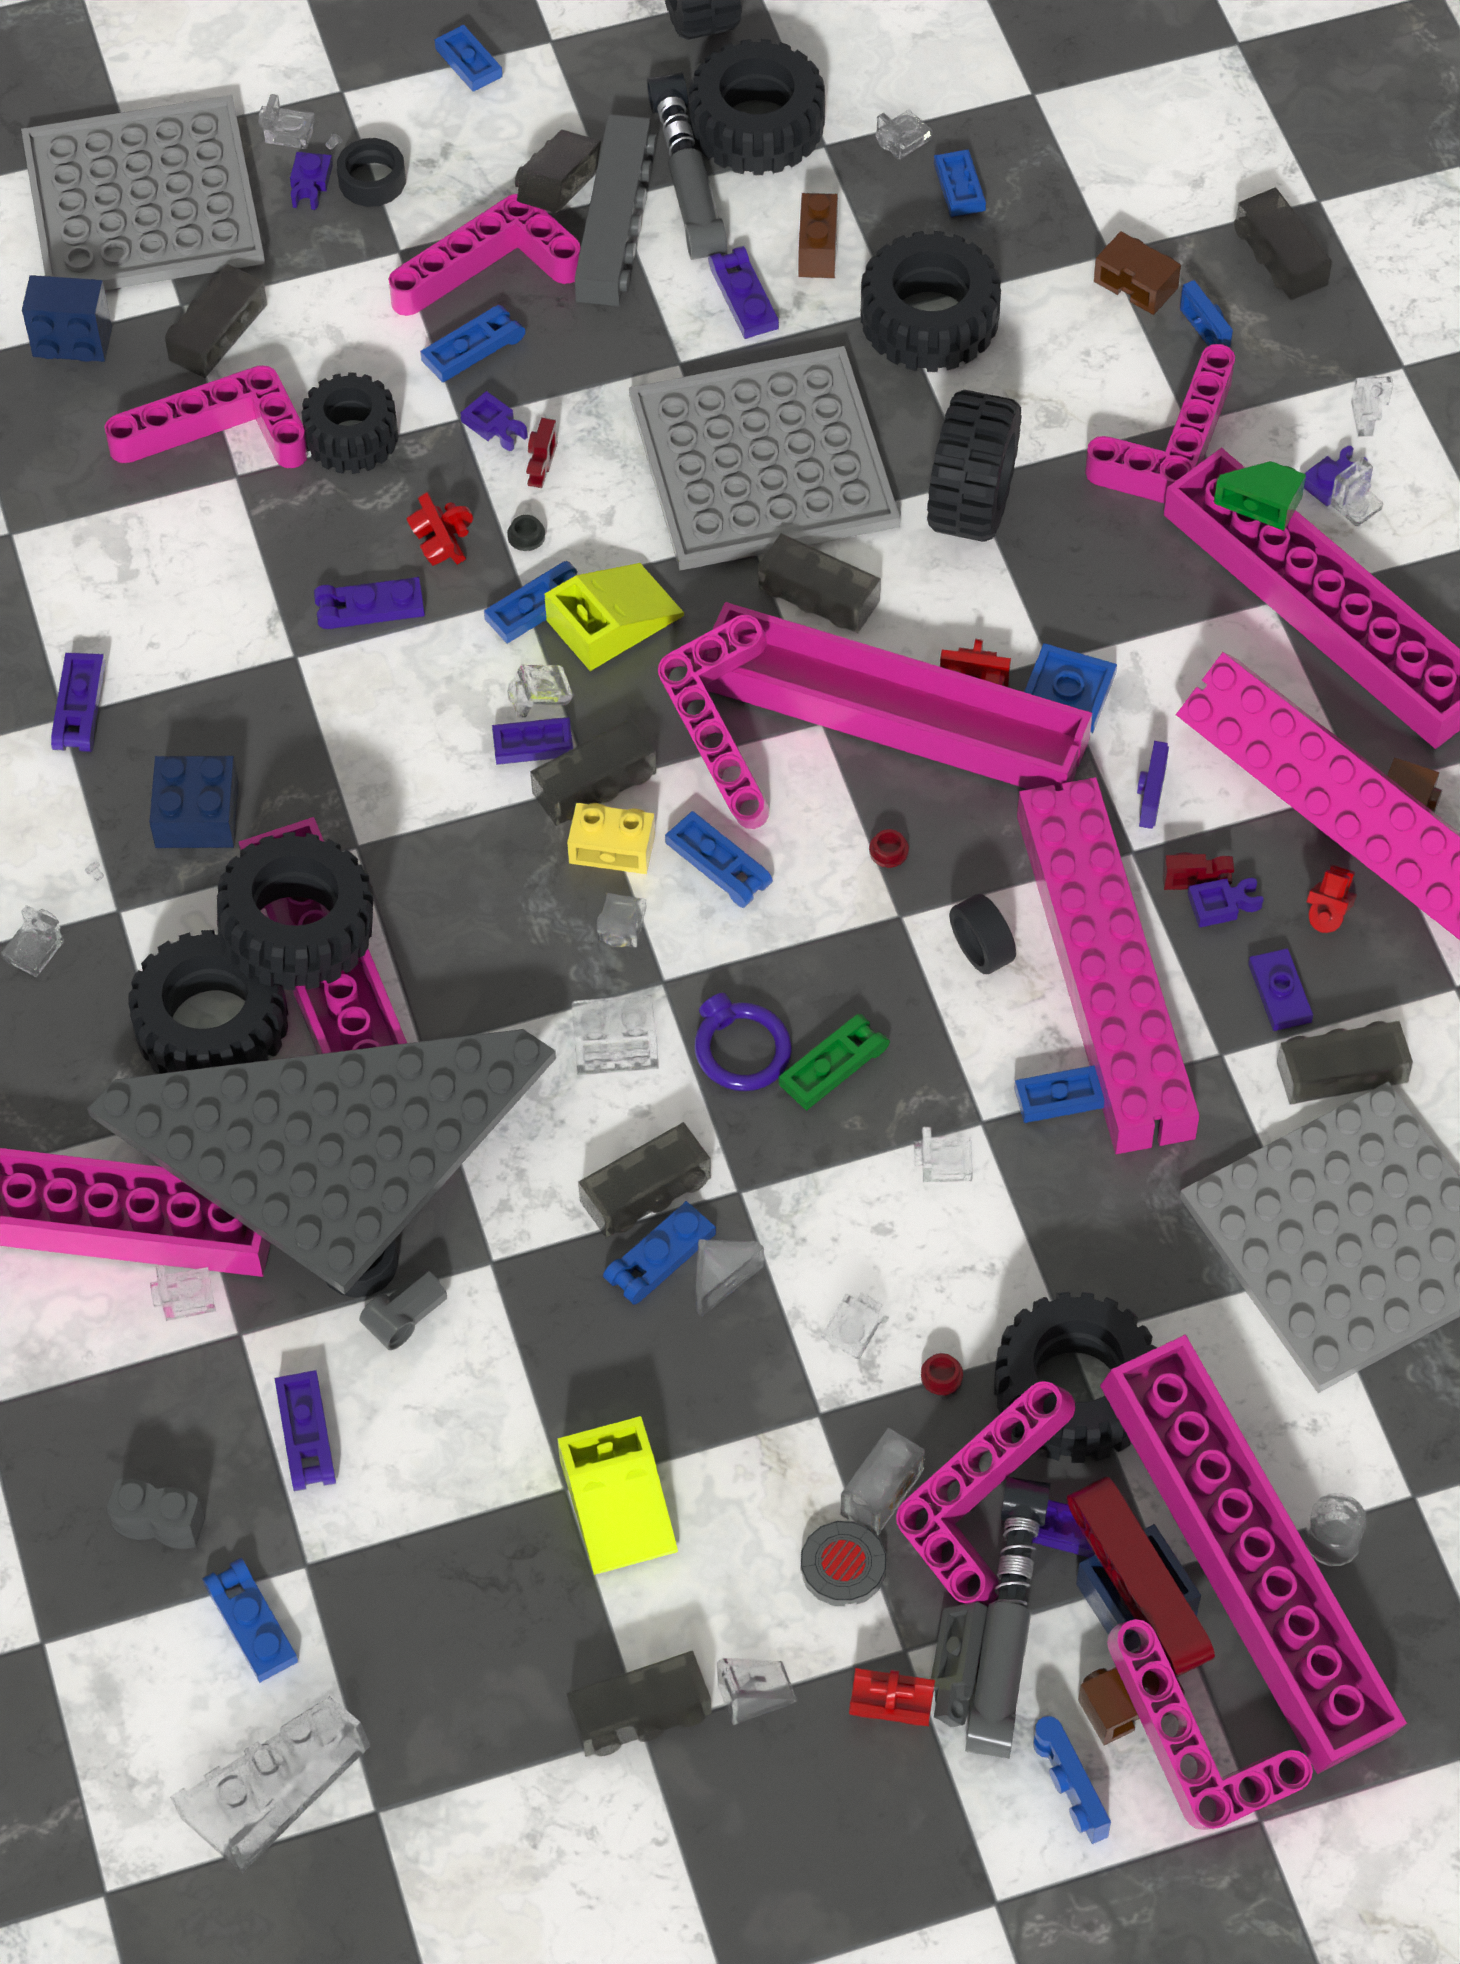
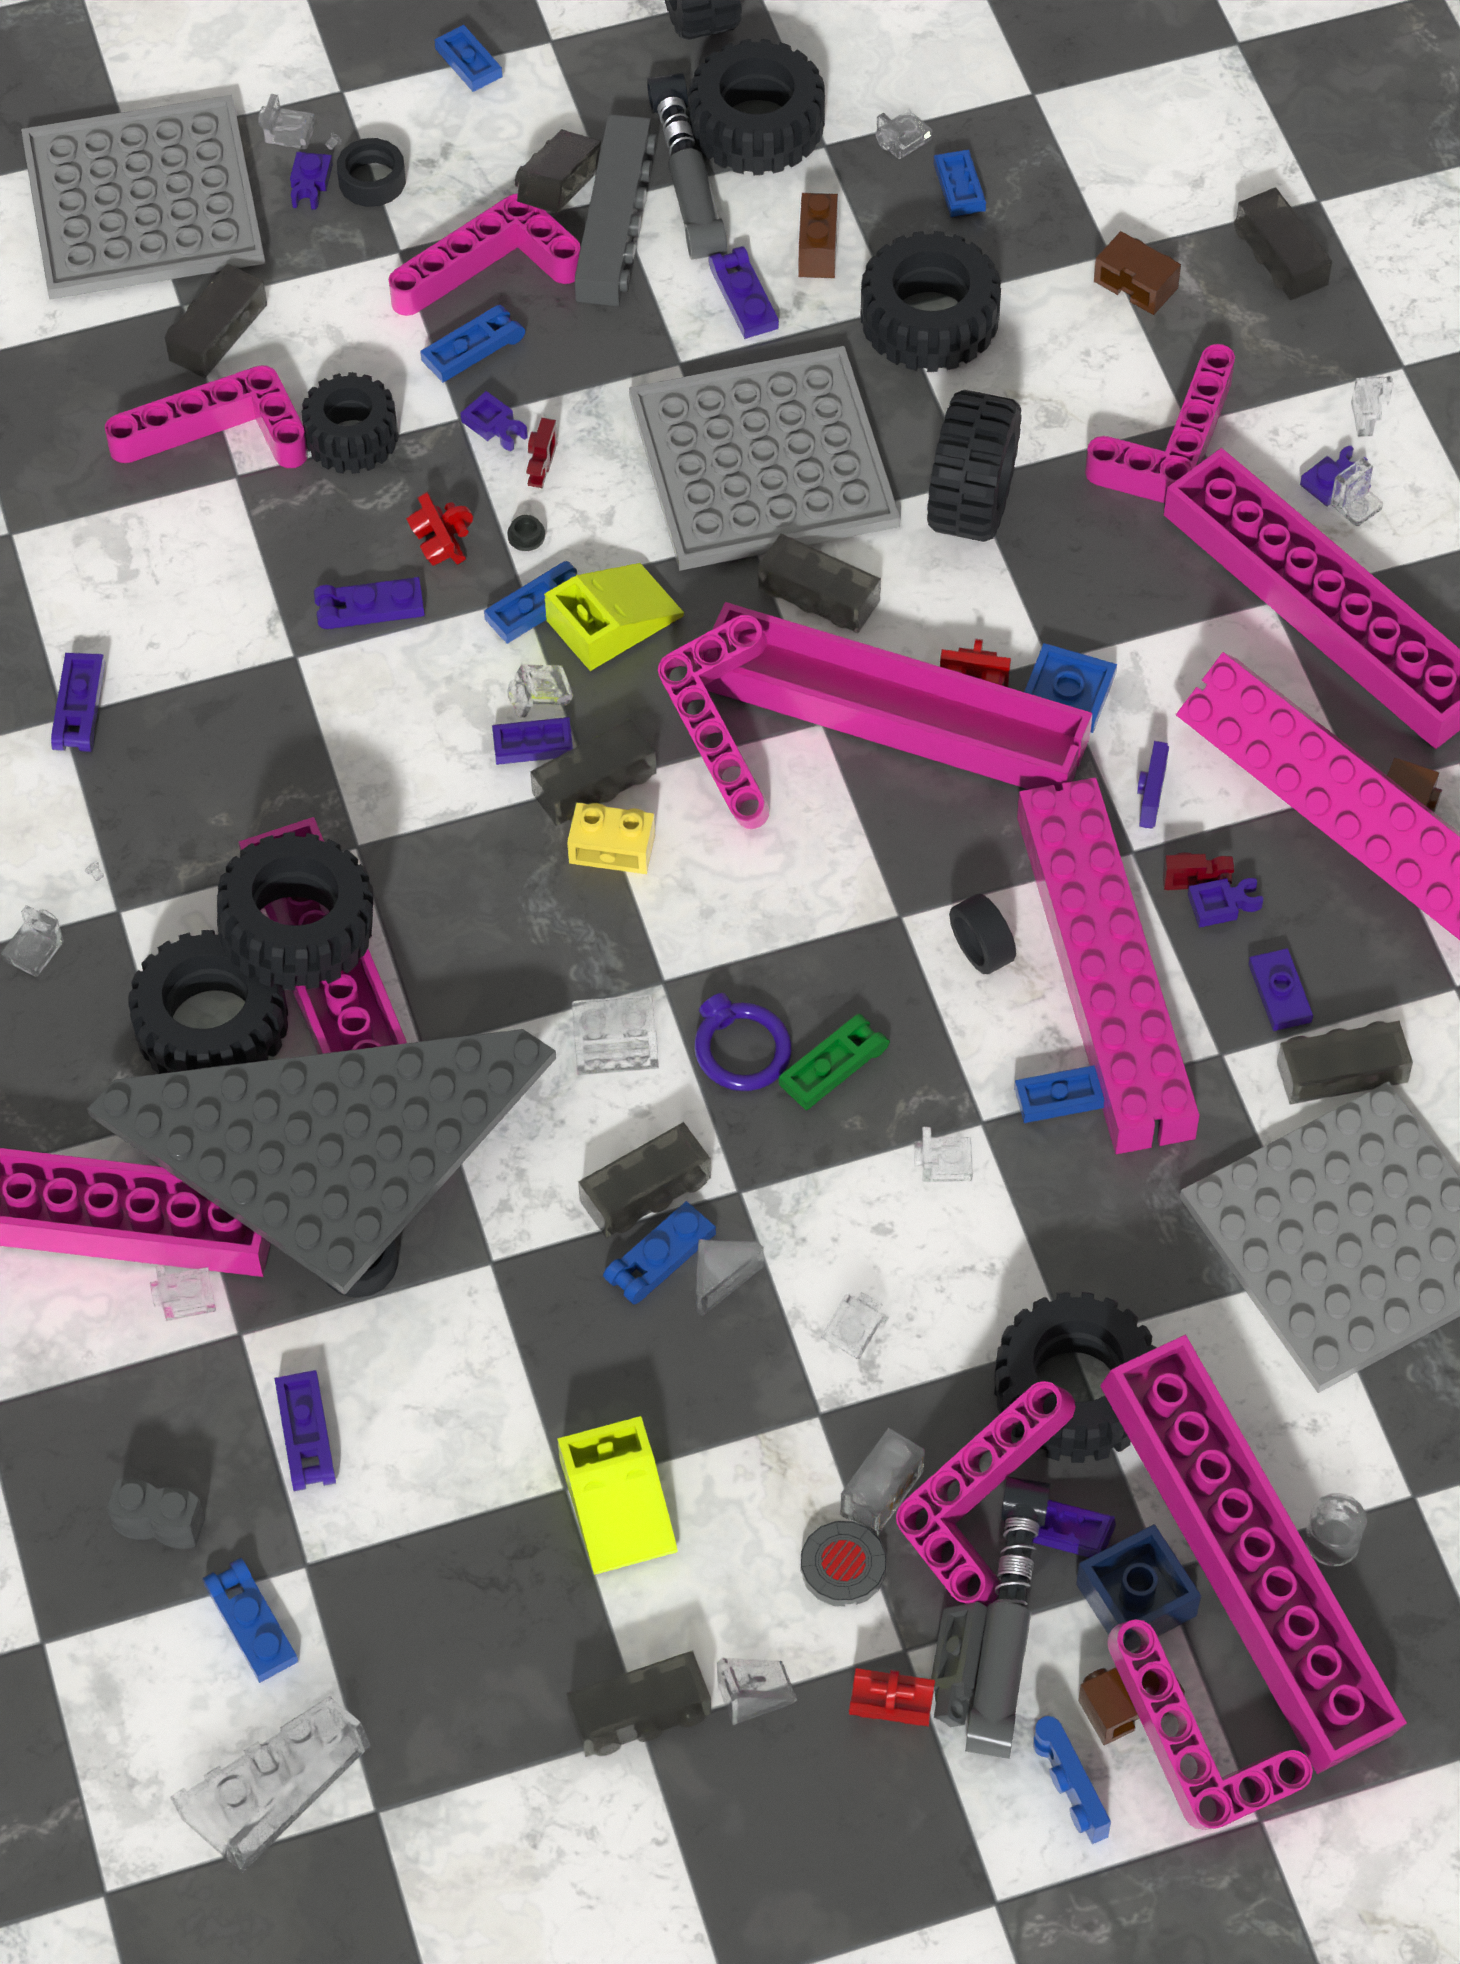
dark blue brick [22,275,112,362] -> none
dark blue brick [149,756,239,848] -> none
dark grey piece [359,1269,447,1350] -> none
clear bracket [597,893,647,947] -> none
blue plate [665,811,773,908] -> none
dark red plate [869,829,909,868] -> none
dark red plate [921,1353,963,1395] -> none
dark red beam [1067,1476,1215,1678] -> none
blue plate [1180,280,1233,348] -> none
green slope [1214,461,1306,531] -> none
red hips [1306,865,1357,933] -> none

